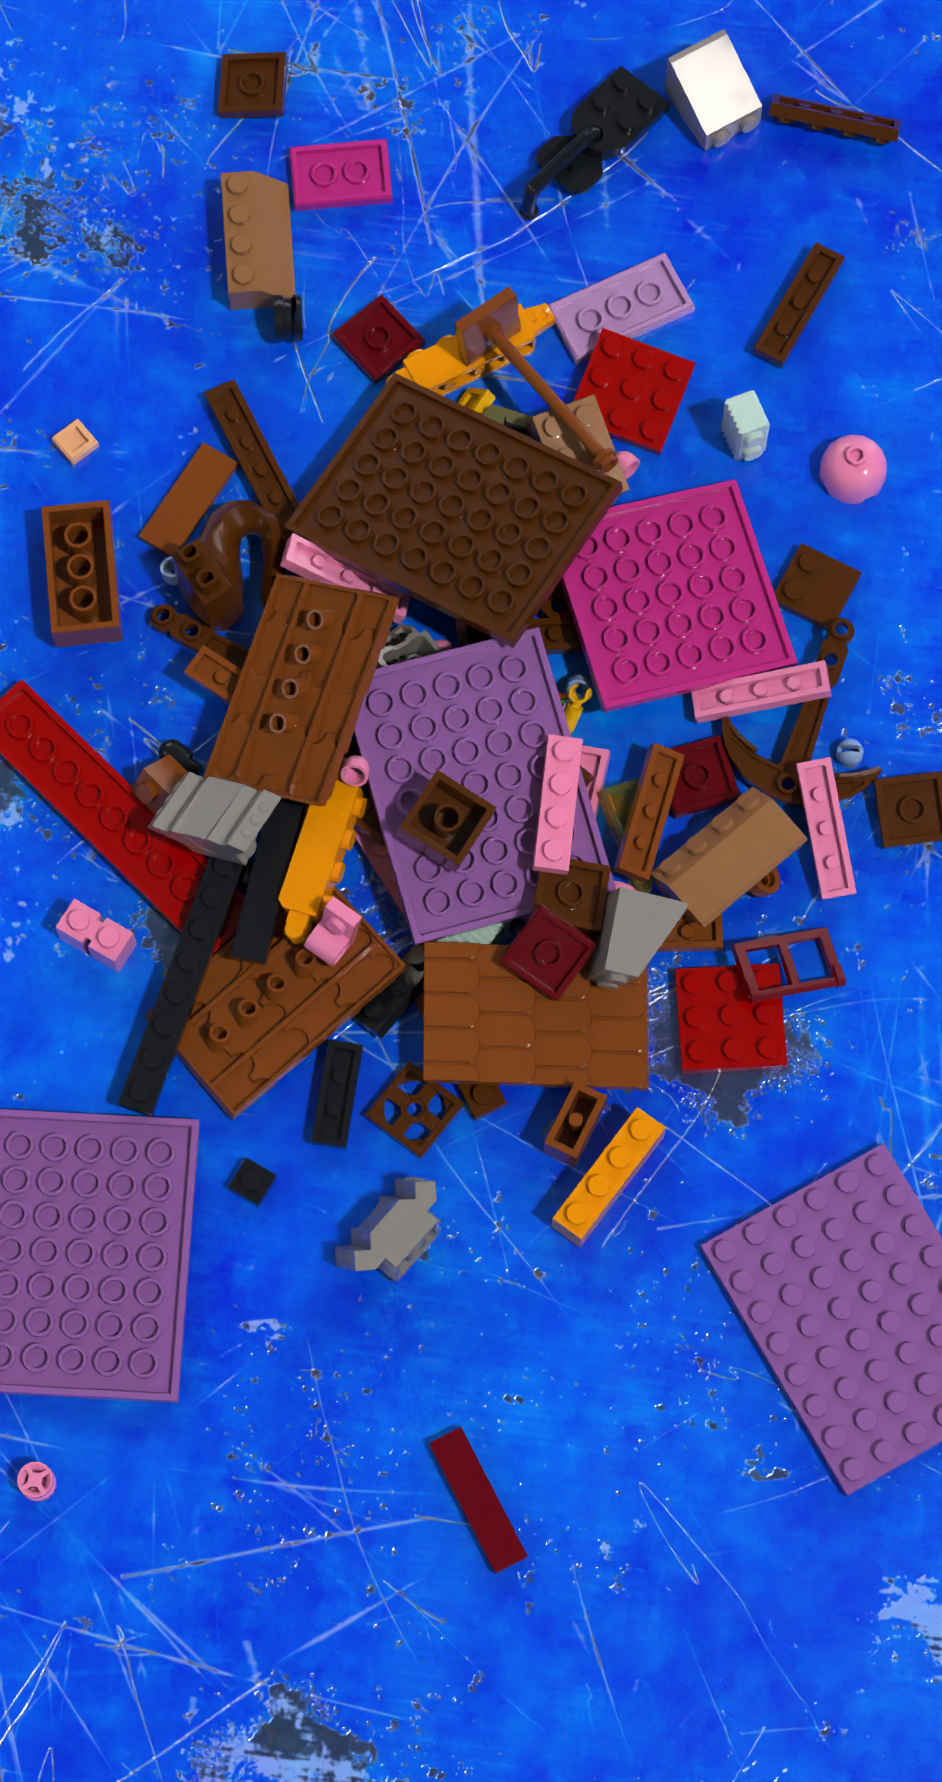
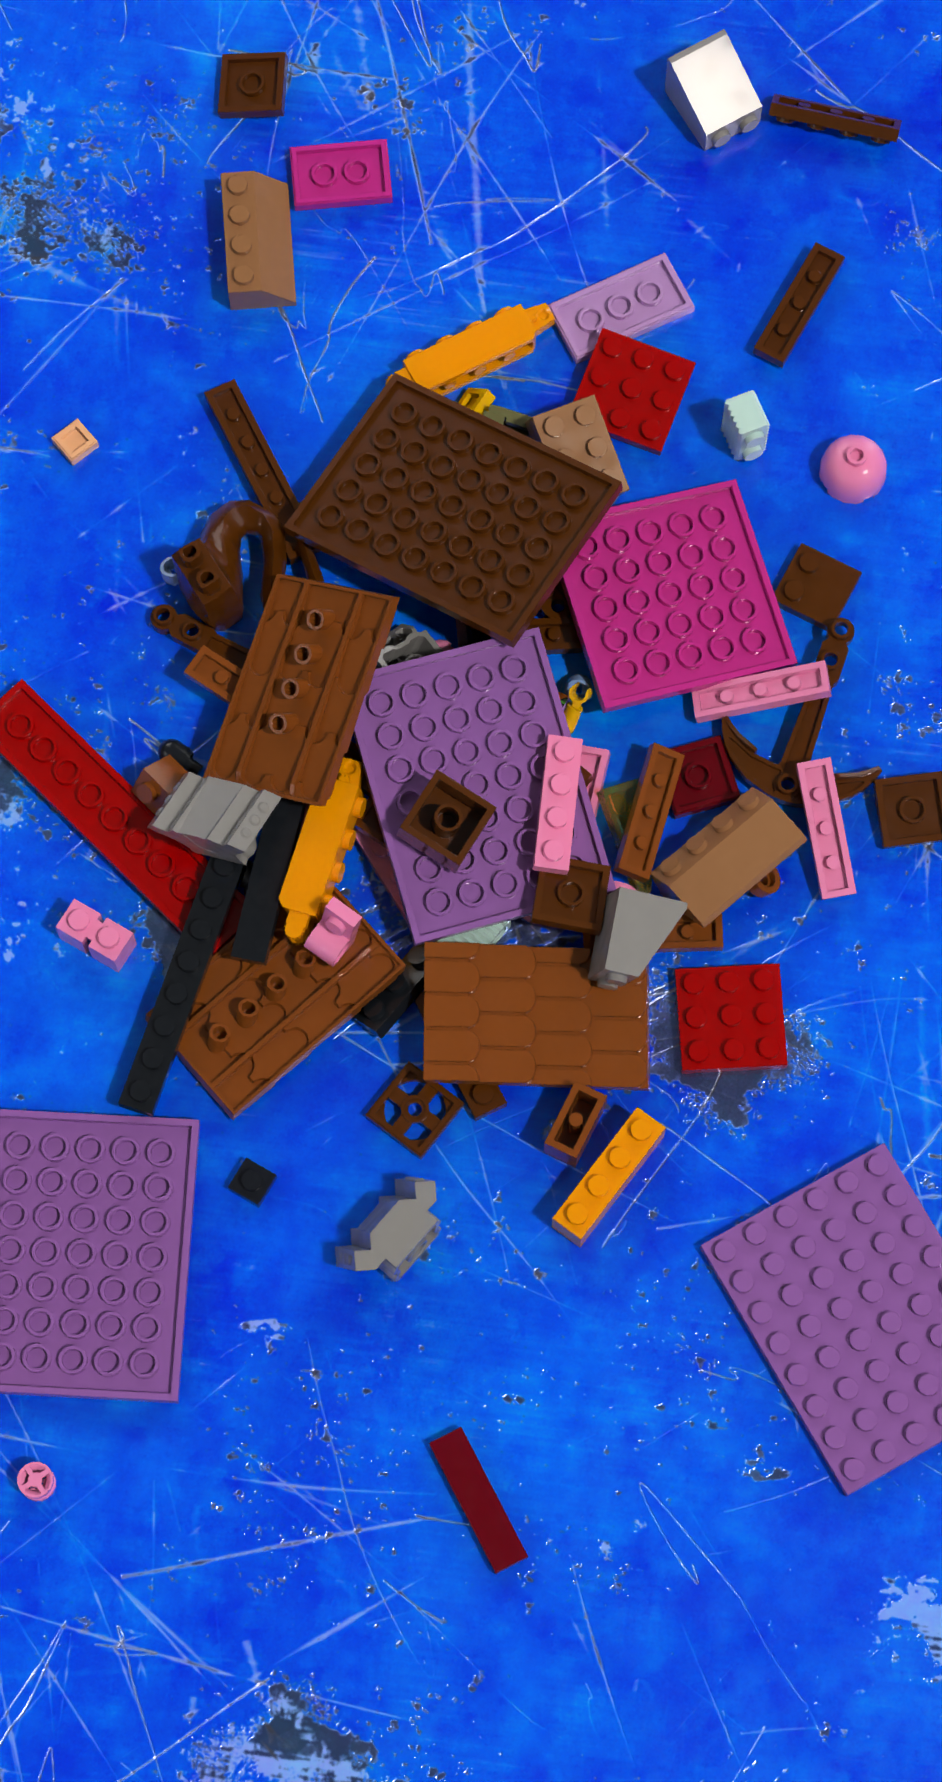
dark orange brick [41,500,124,648] -> none
dark orange piece [139,442,239,557] -> none
black wheel [274,294,303,342] -> none
bright pink plate [280,533,411,624] -> none
black plate [311,1040,363,1150] -> none
dark red tile [332,294,425,384] -> none
bright pink hinge [340,755,370,786] -> none
dark orange tile [454,286,618,473] -> none
dark red tile [499,903,599,1001] -> none
black plate [519,66,670,220] -> none
bright pink hinge [616,451,640,480] -> none
dark red window [731,927,846,1004] -> none
light blue hinge [836,738,864,768] -> none

